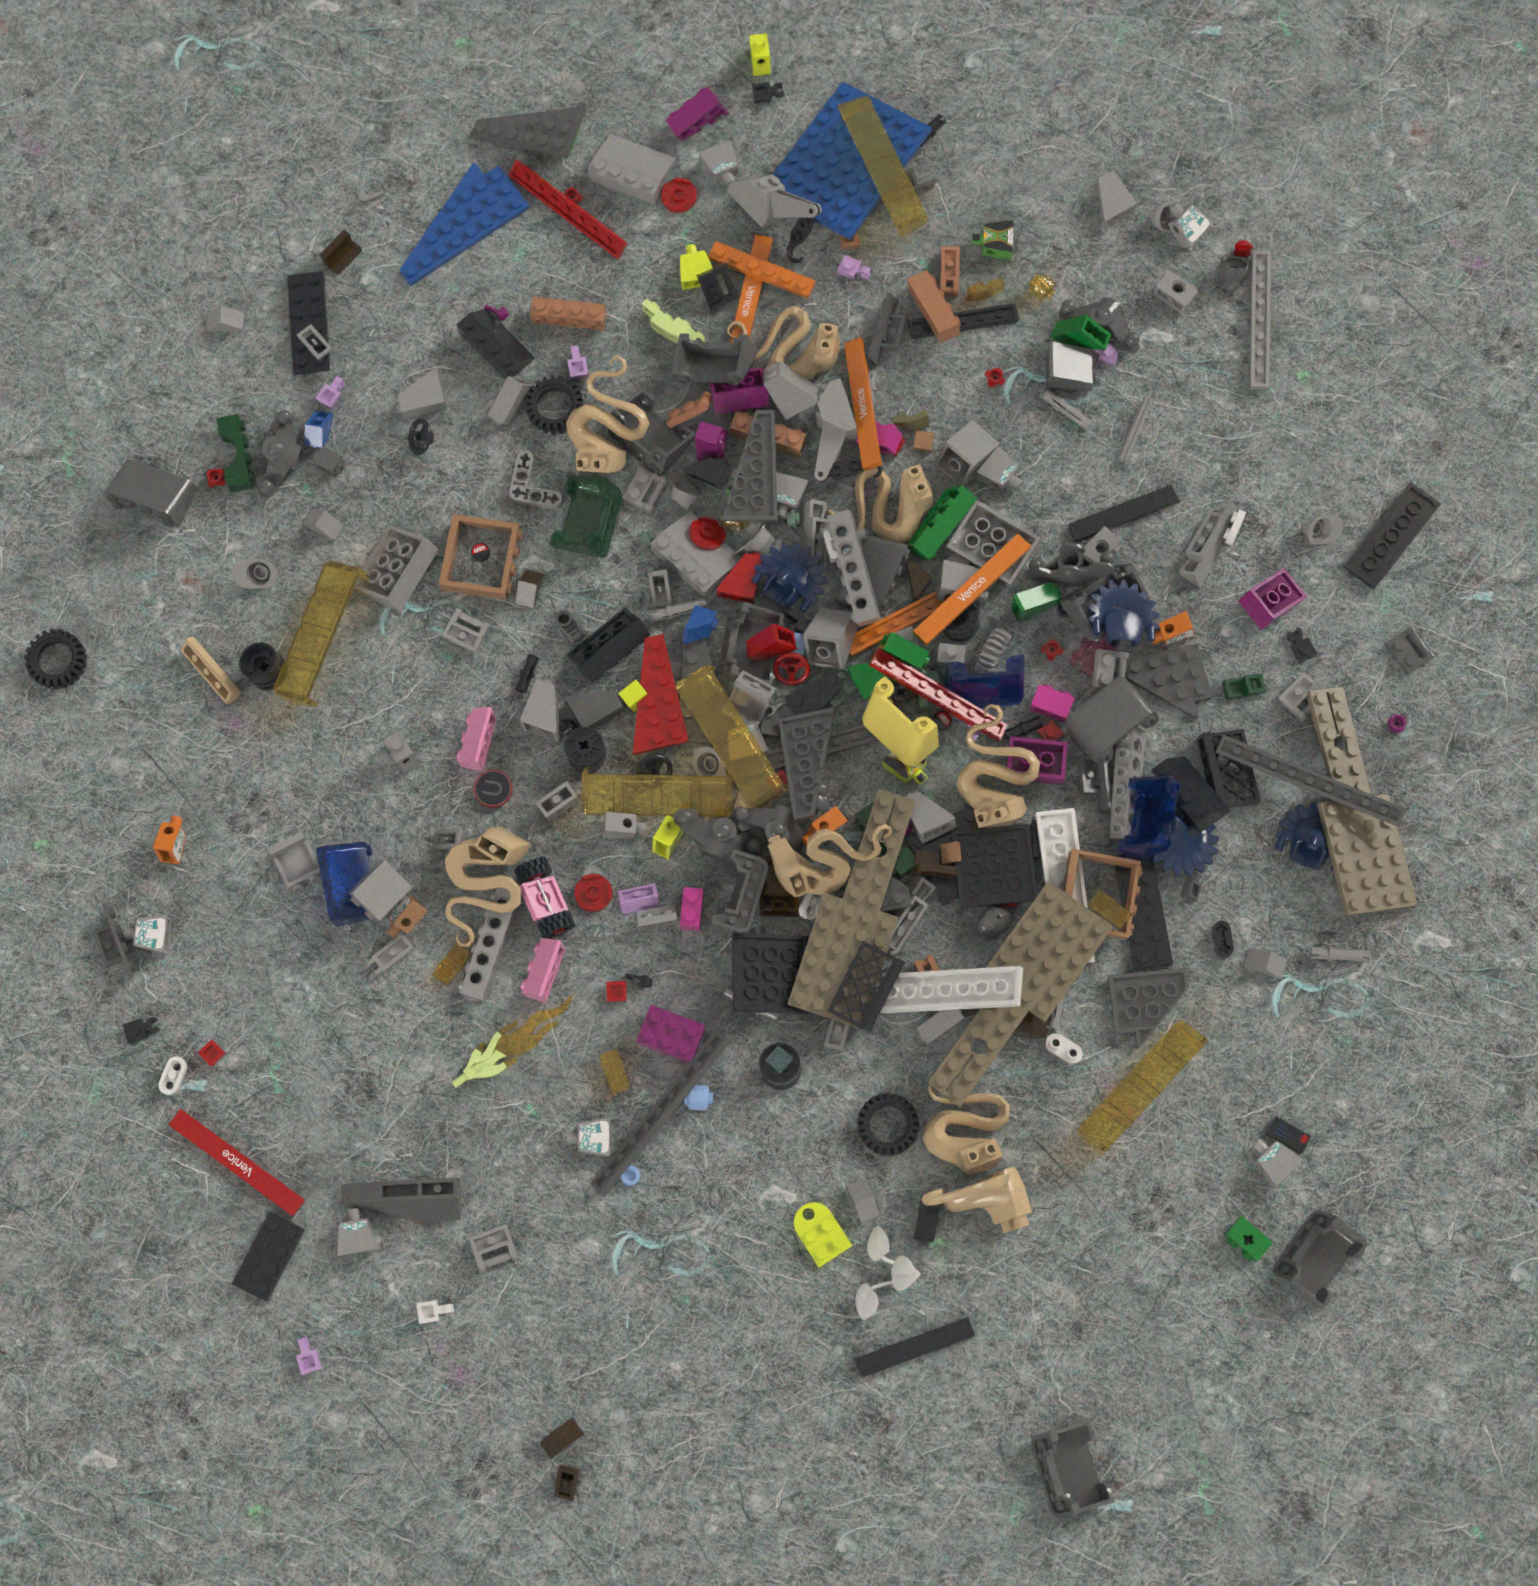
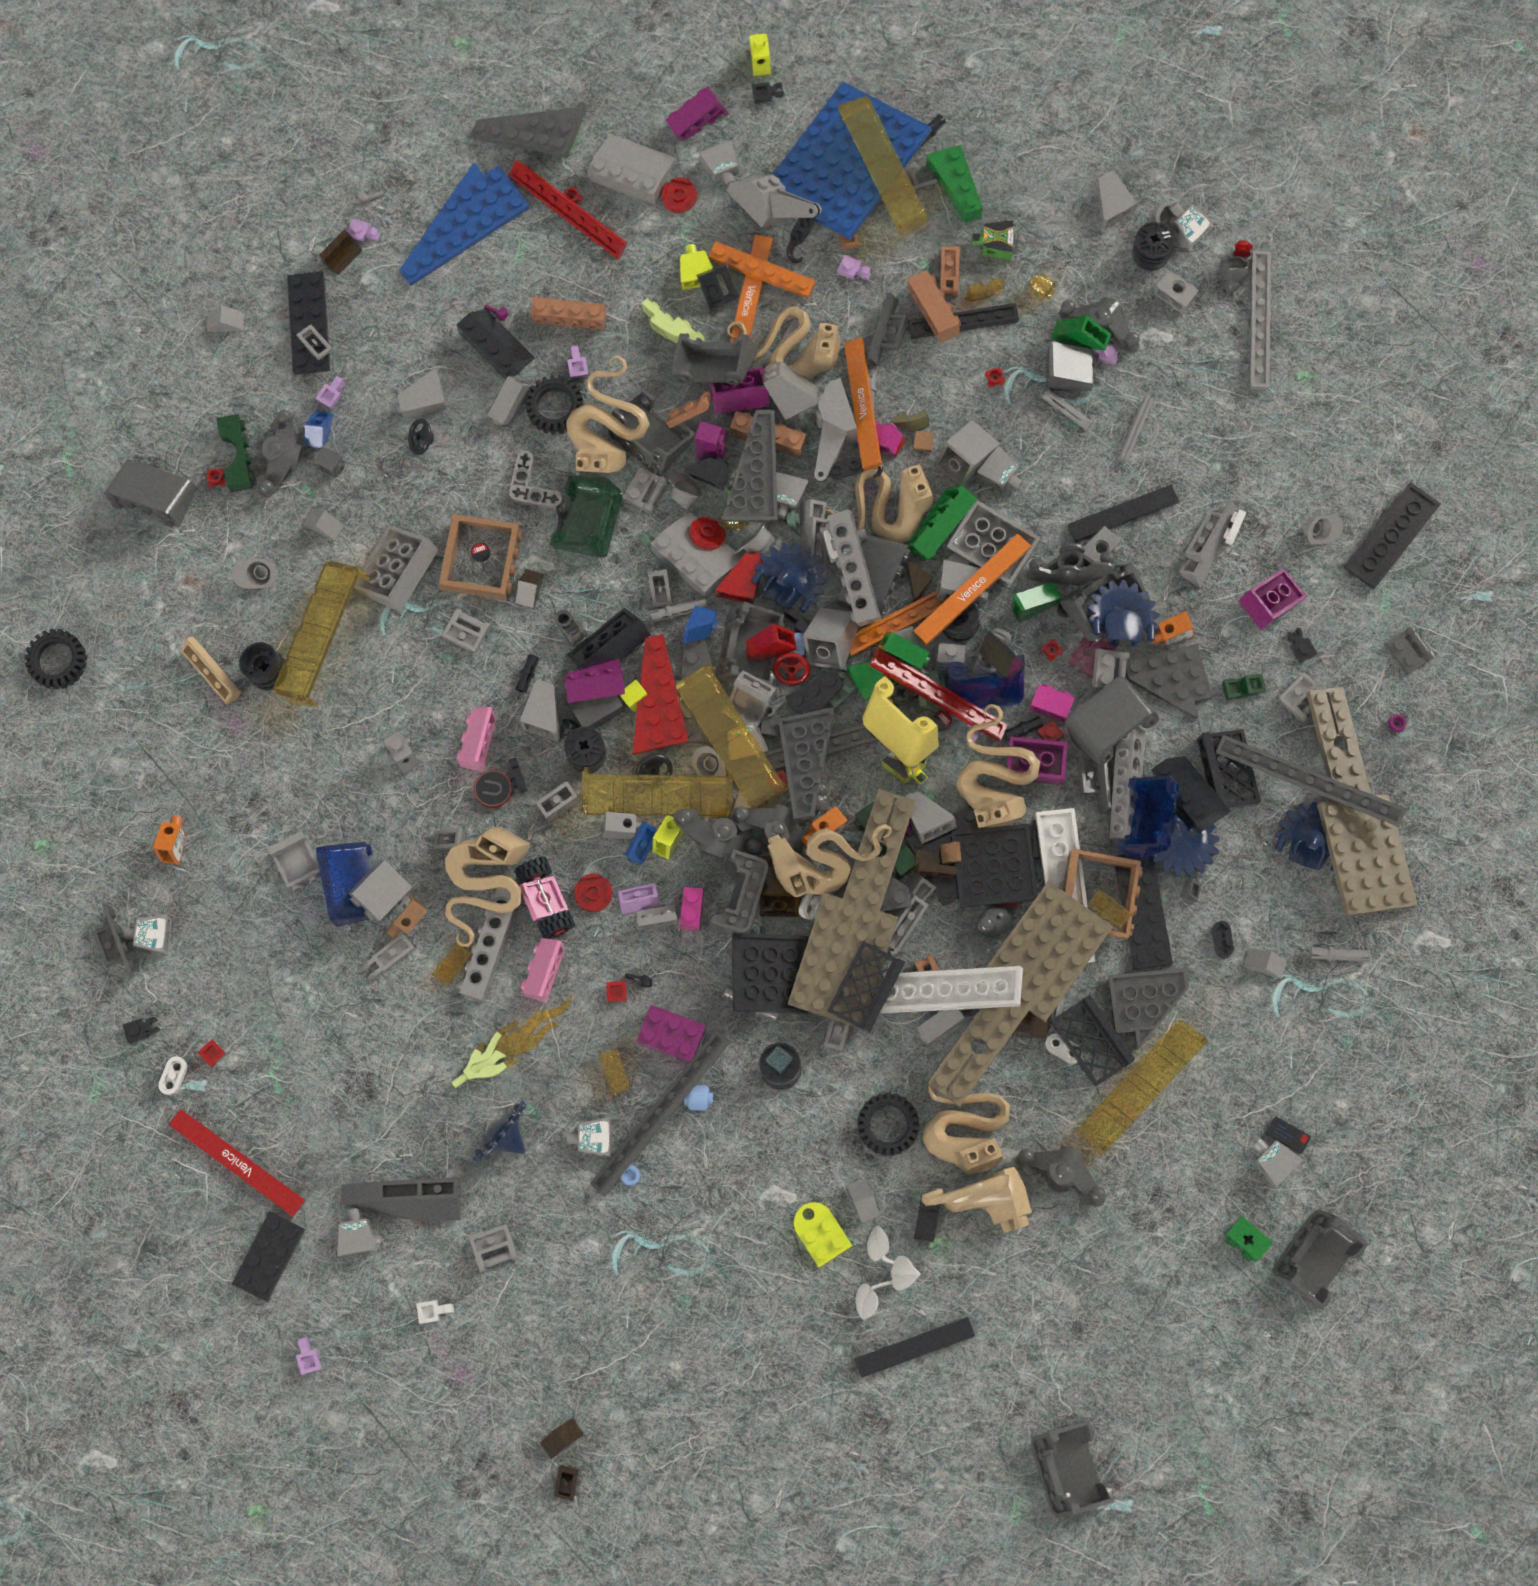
none -> lavender plate [347,218,381,242]
none -> dark blue piece [472,1100,527,1163]
none -> black plate [509,758,528,793]
none -> black hand [556,505,568,532]
none -> magenta wedge [564,659,625,703]
none -> blue panel [624,821,657,865]
none -> green wedge [925,145,983,223]
none -> black slope [978,631,1026,681]
none -> dark grey piece [1016,1146,1106,1207]
none -> black fence [1050,994,1136,1087]
none -> black wheel [1132,222,1174,271]

